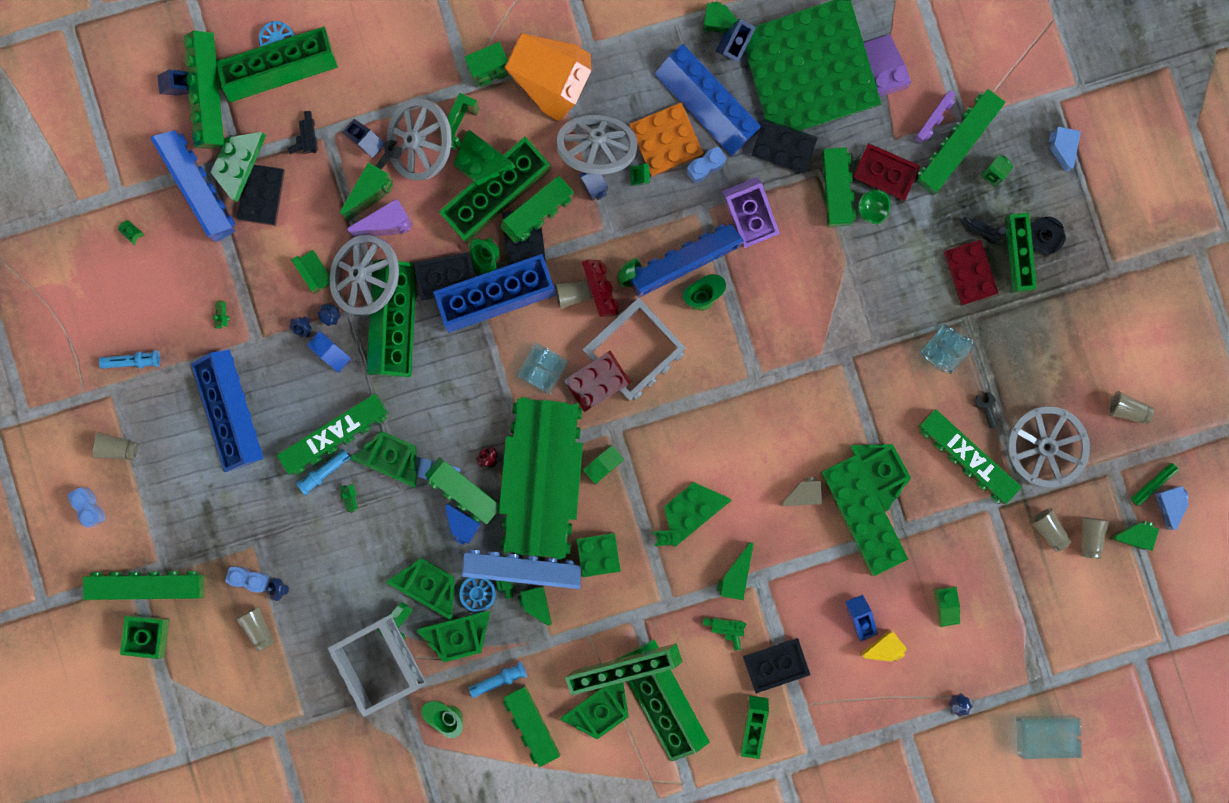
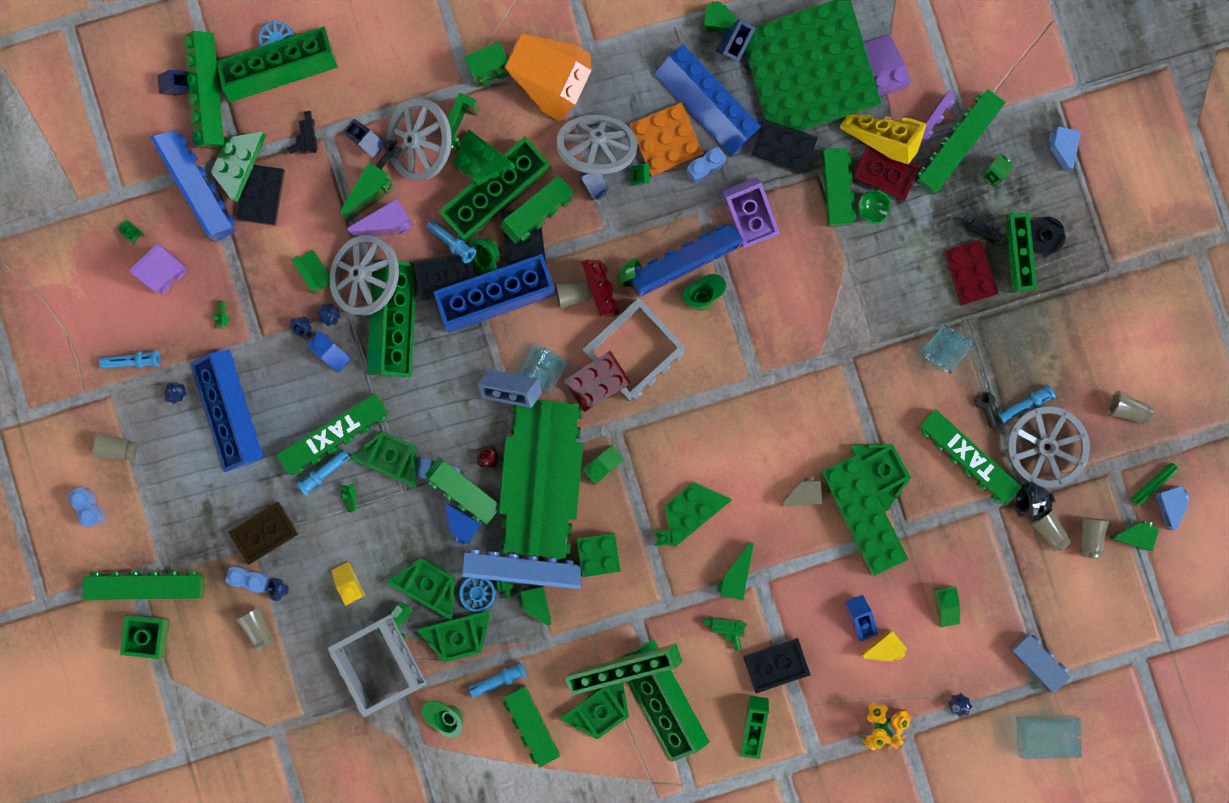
none -> medium lavender slope [129,243,188,295]
none -> dark blue piece [163,382,187,404]
none -> dark brown plate [228,502,299,565]
none -> yellow slope [331,561,366,606]
none -> dark azure pin [426,220,476,263]
none -> sand blue brick [478,369,542,408]
none -> yellow wedge [840,114,926,164]
none -> light orange plant [862,703,911,751]
none -> dark azure pin [998,384,1056,424]
none -> sand blue brick [1009,633,1071,693]
none -> black helmet [1015,482,1056,517]

